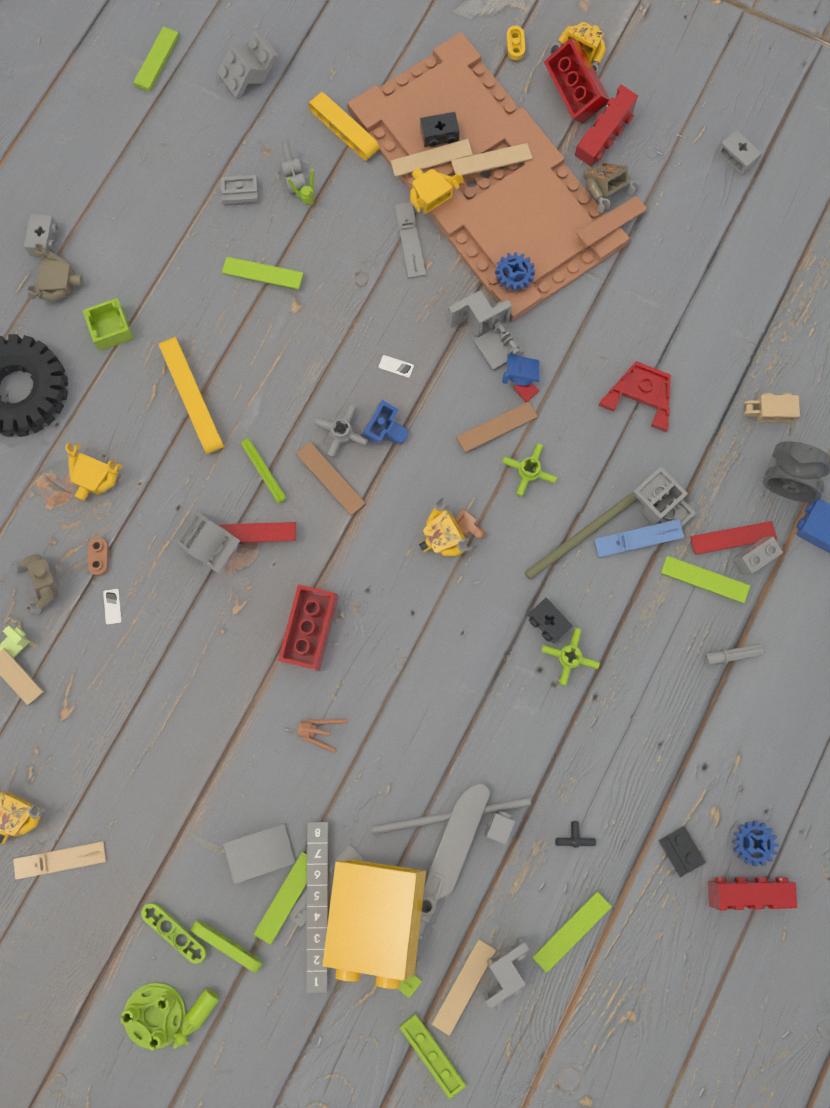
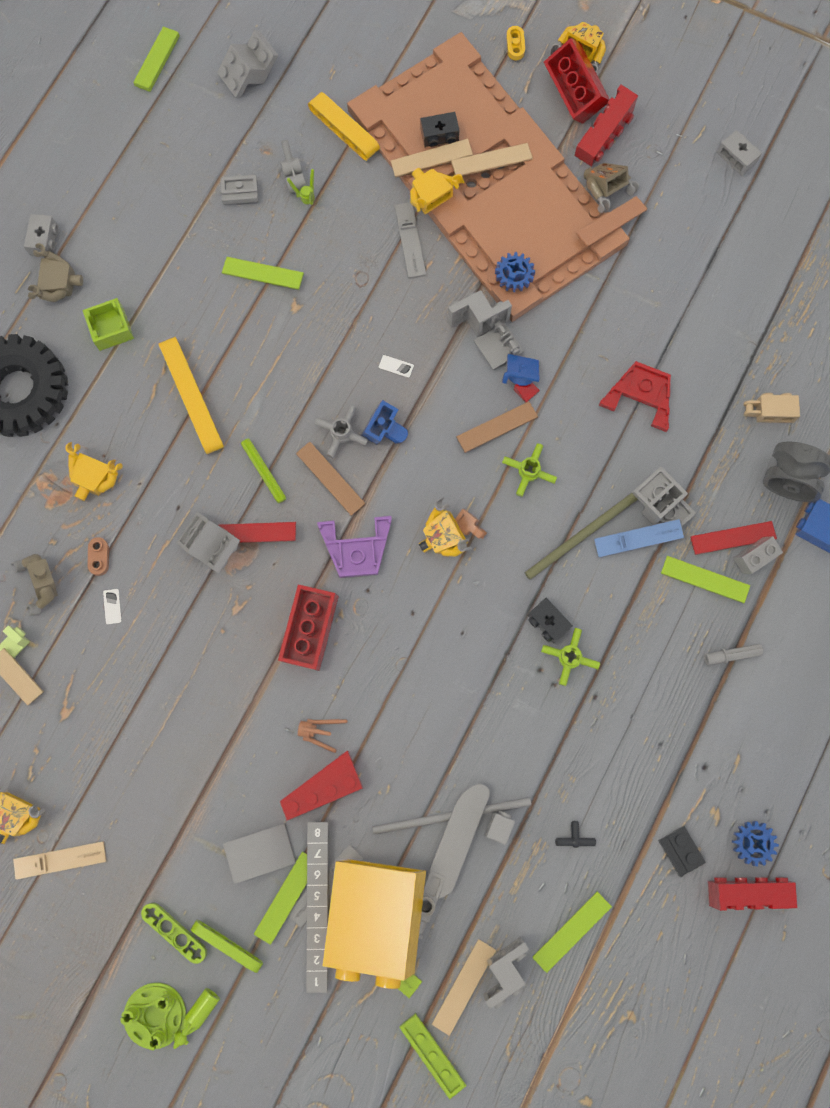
none -> red wedge [280,751,364,820]
none -> medium lavender wing [317,516,392,578]

